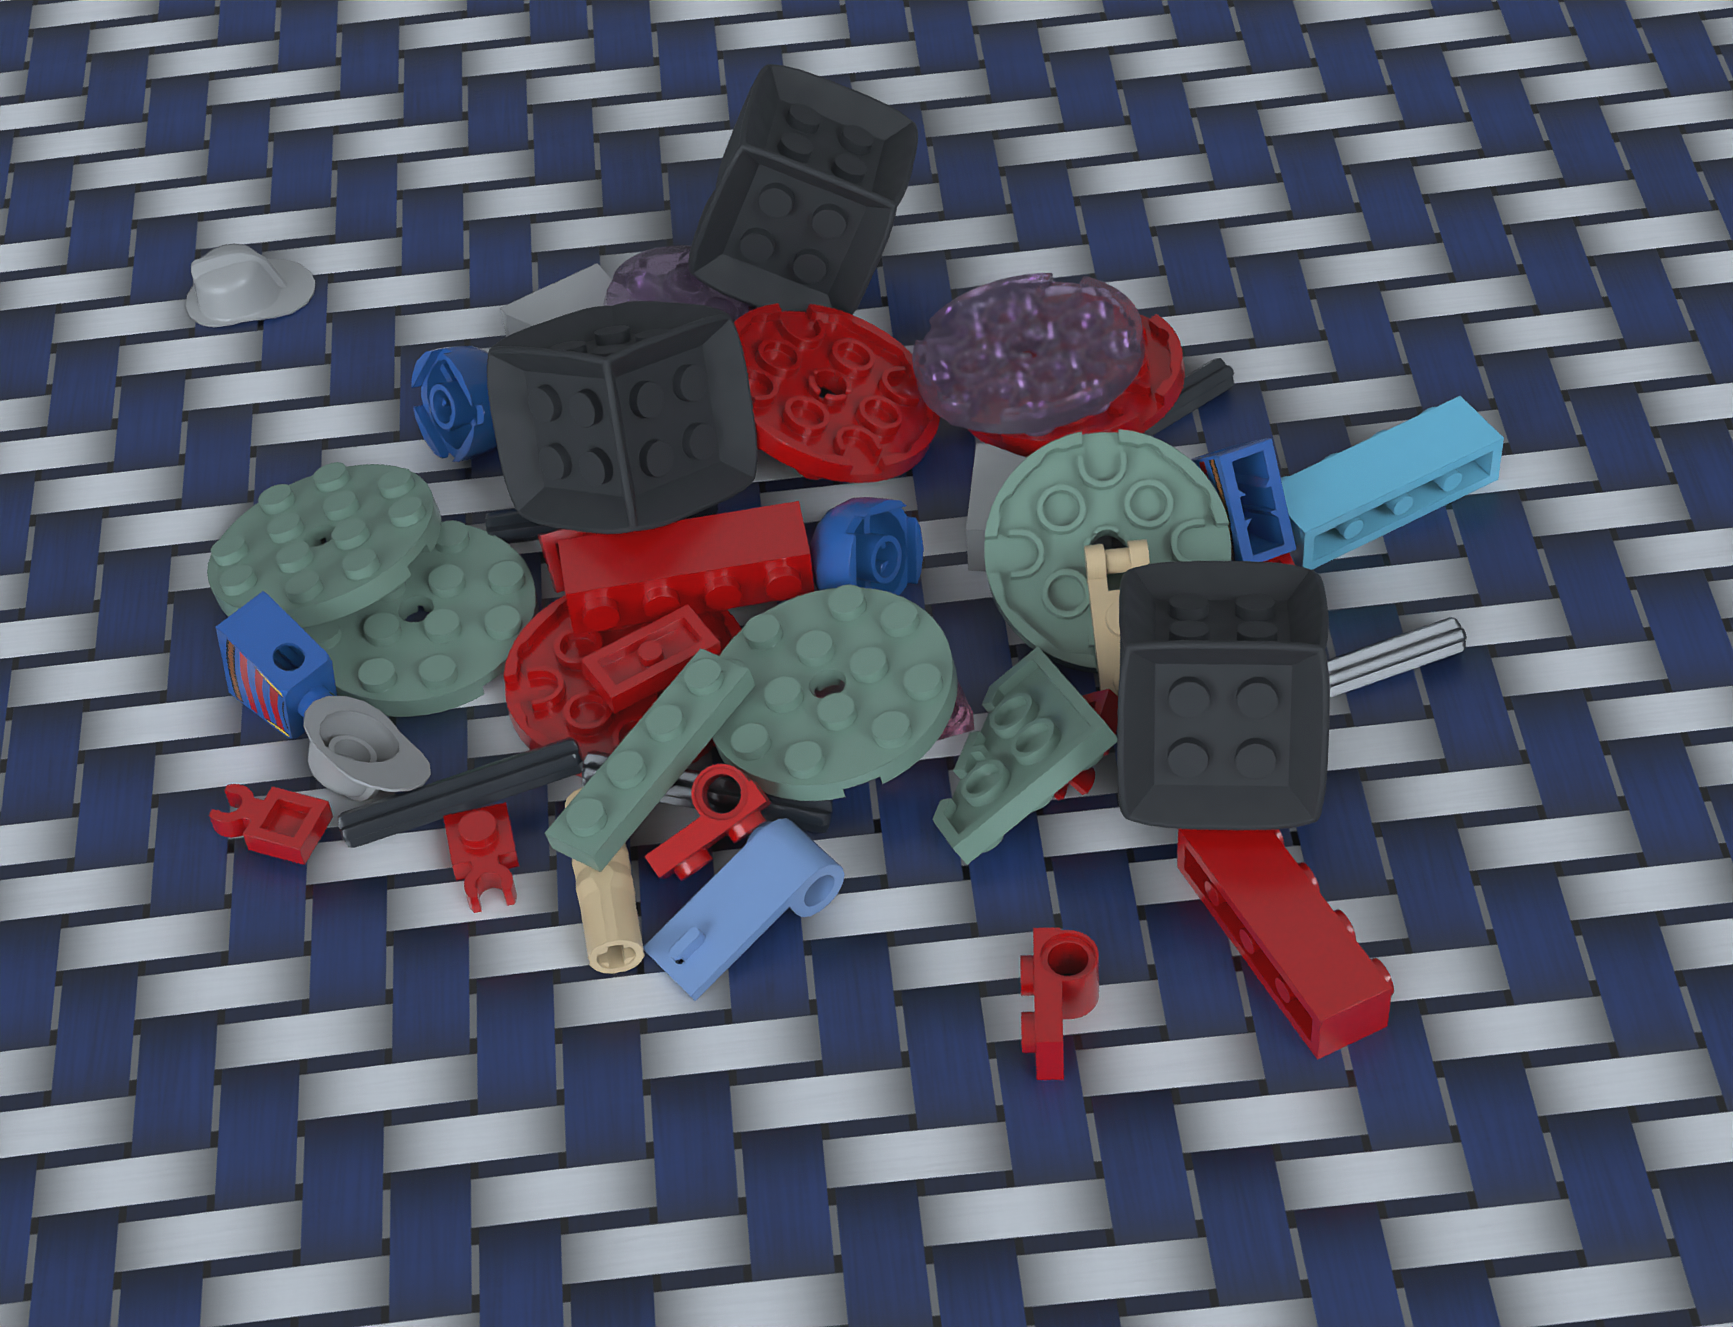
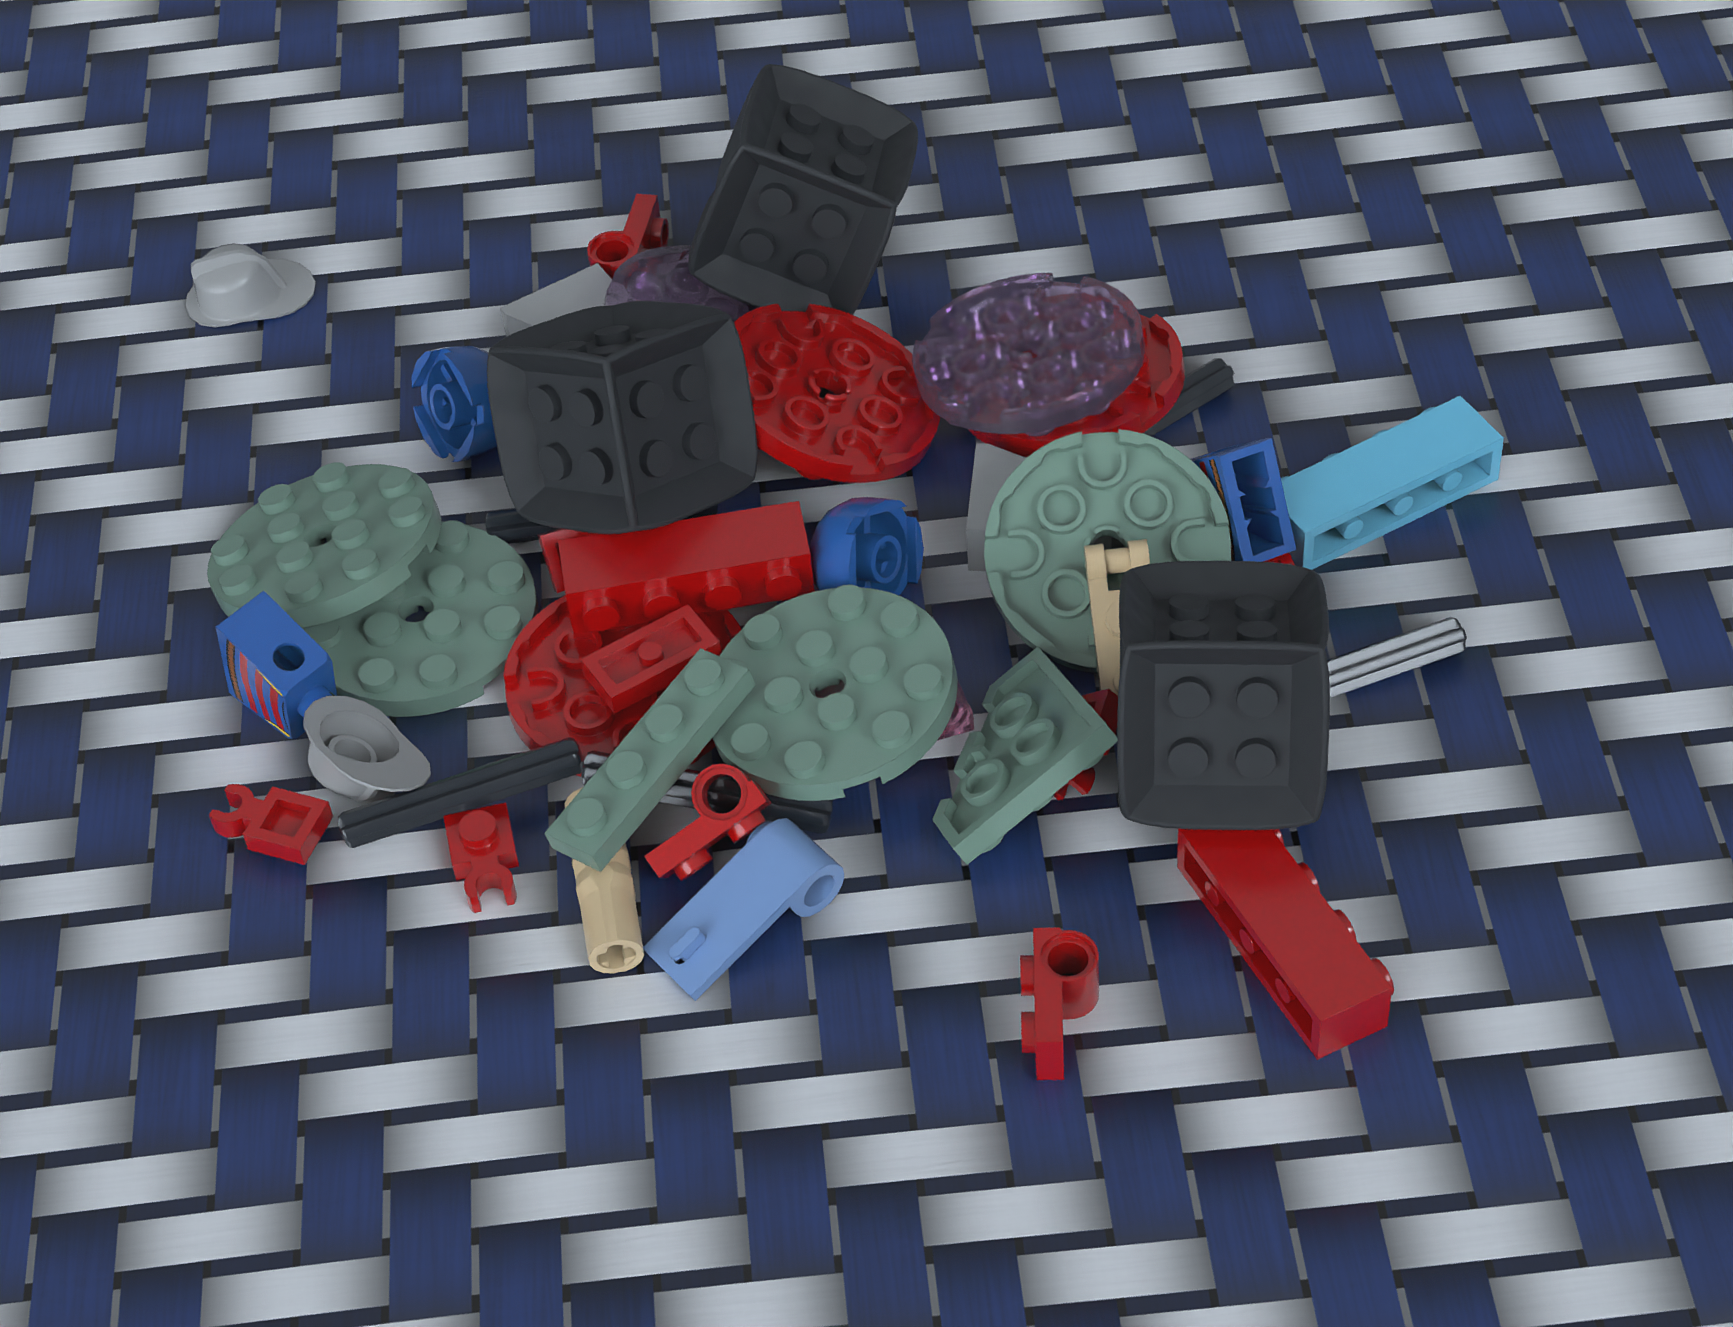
none -> red plate [587,194,669,302]

